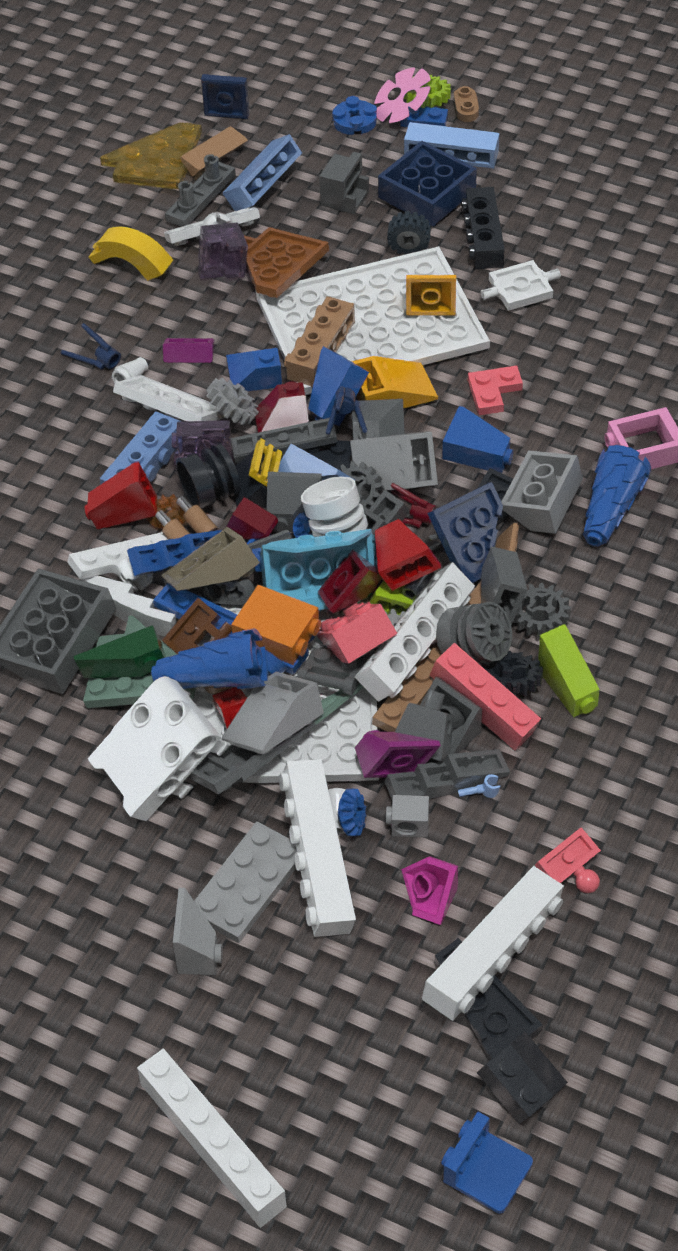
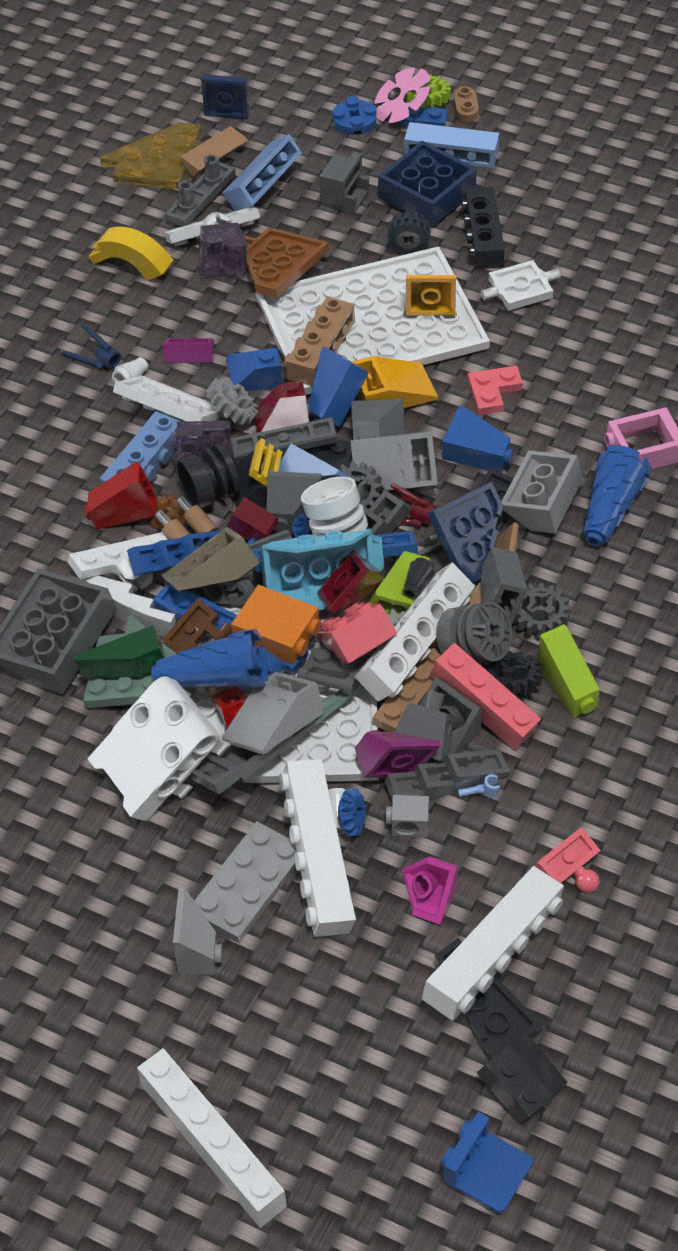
dark blue plant [326,386,368,435] -> none
red slope [375,519,441,591] -> none

